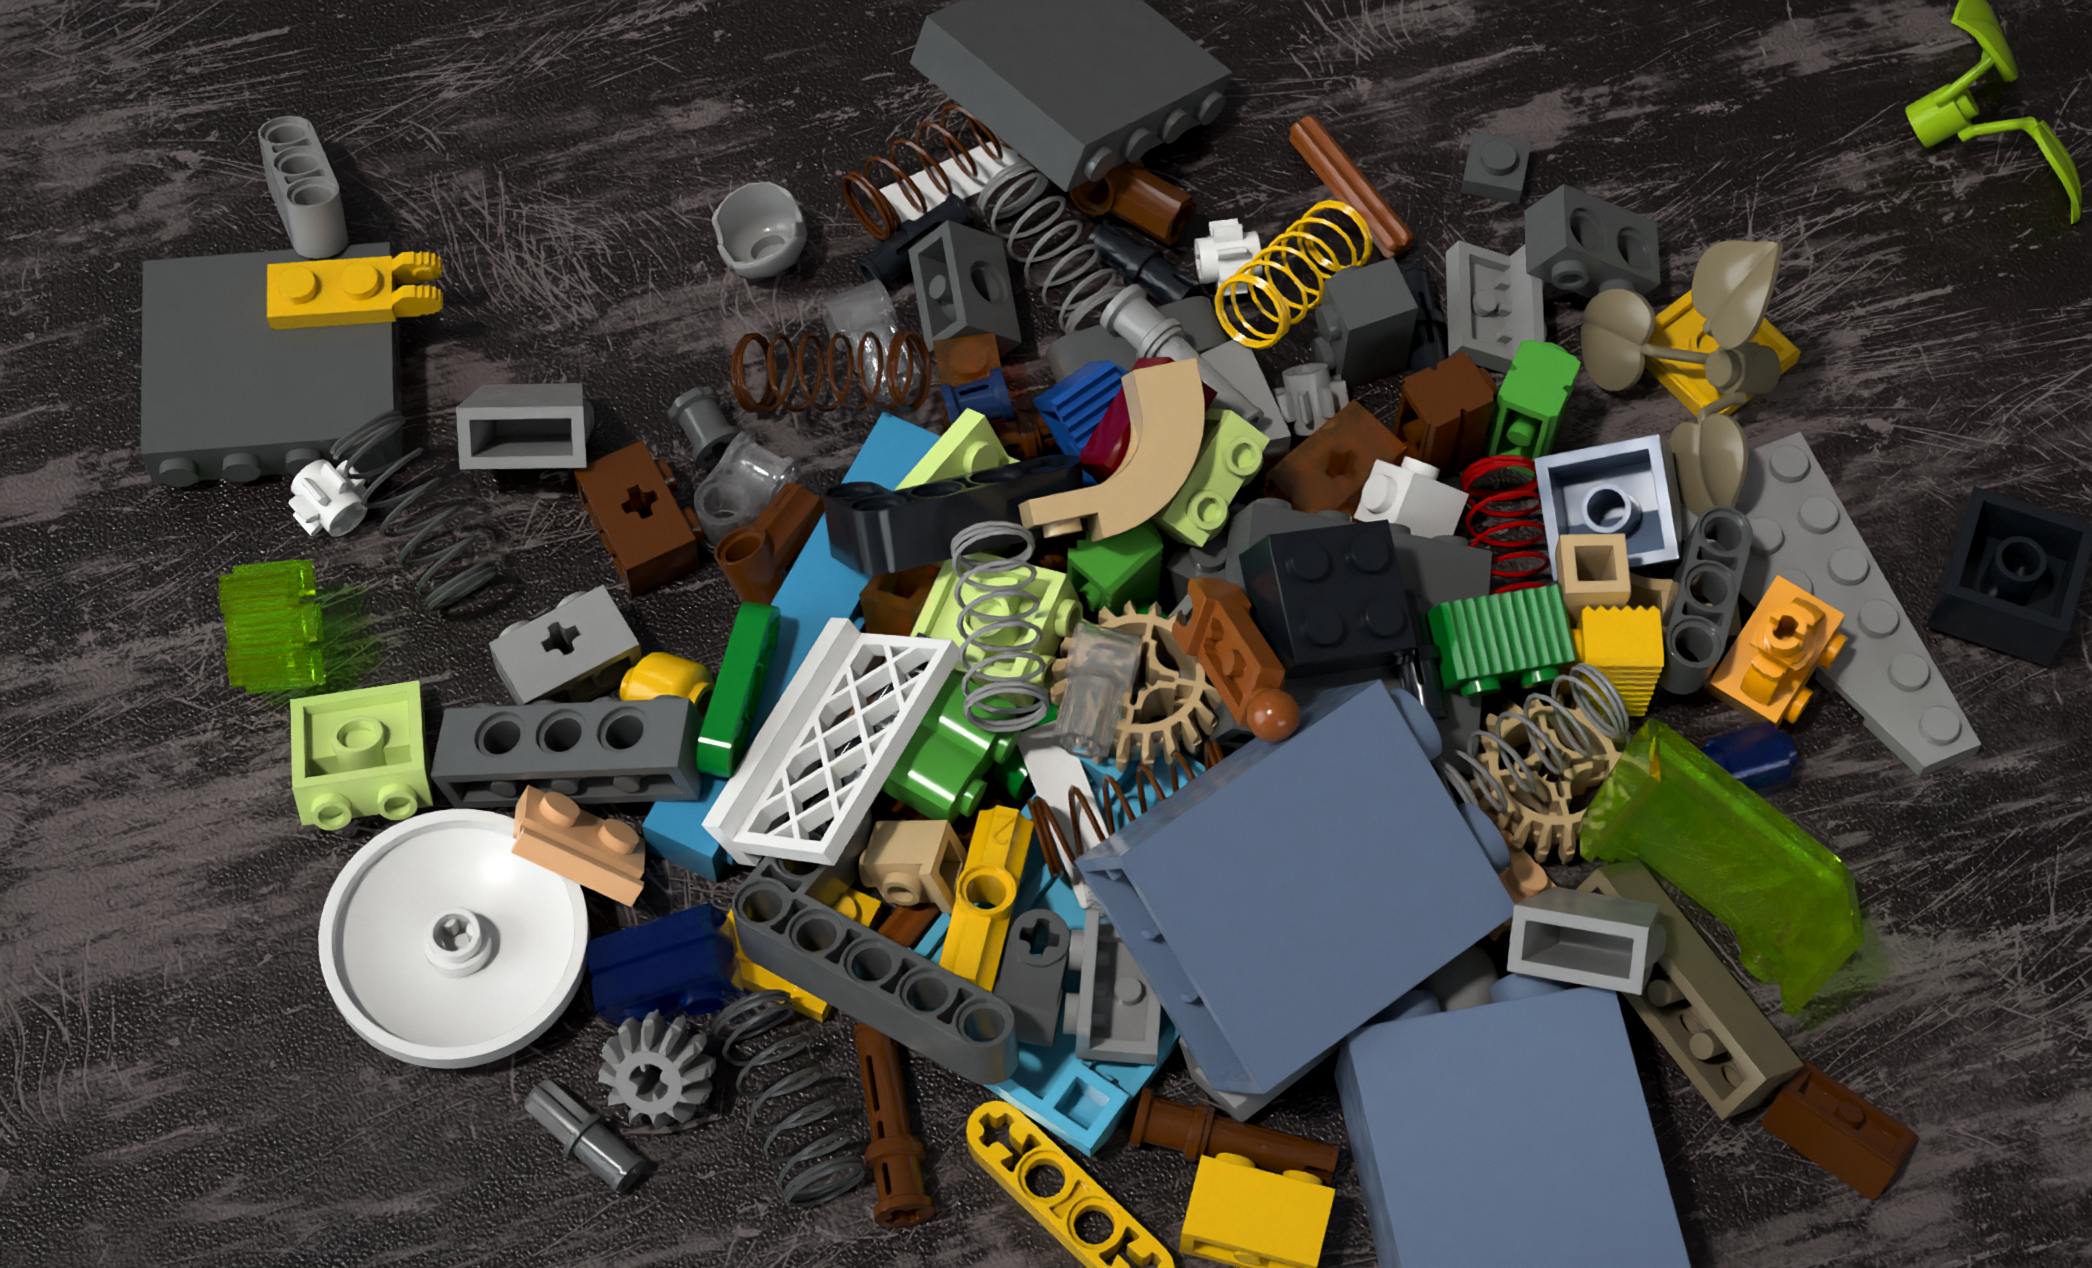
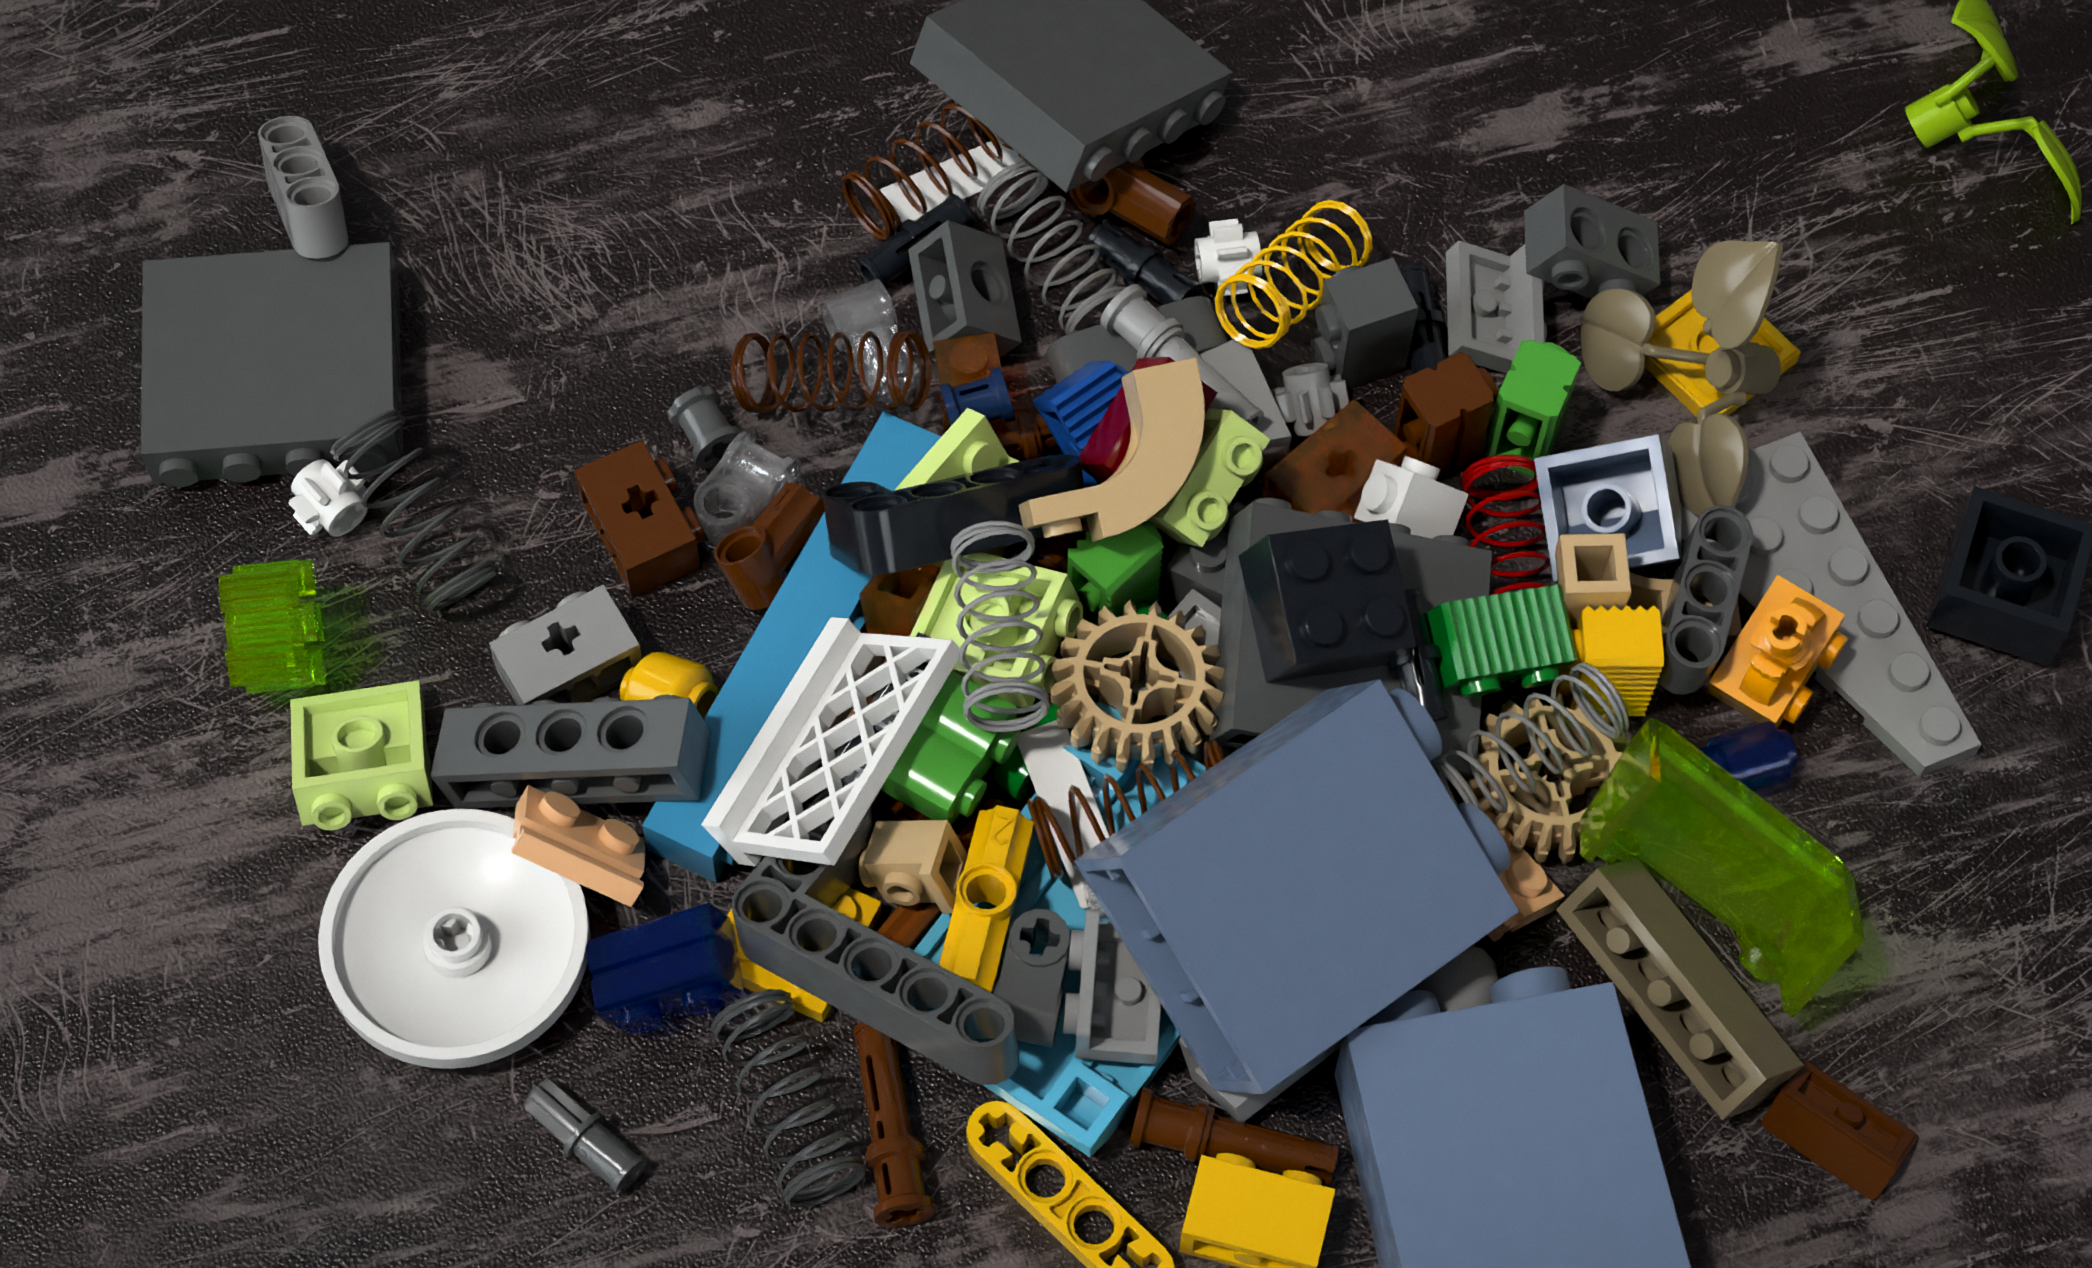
yellow hinge [267,251,443,330] -> none
light grey torso [456,383,595,470] -> none
light grey gear [598,1009,716,1131] -> none
green beam [696,601,781,778] -> none
light grey hair [712,181,807,279] -> none
clear piece [1052,620,1144,759] -> none
dark orange plate [1172,577,1301,743] -> none
dark orange axle [1289,115,1413,259] -> none
dark grey plate [1460,131,1532,204] -> none
light grey torso [1507,887,1667,995] -> none

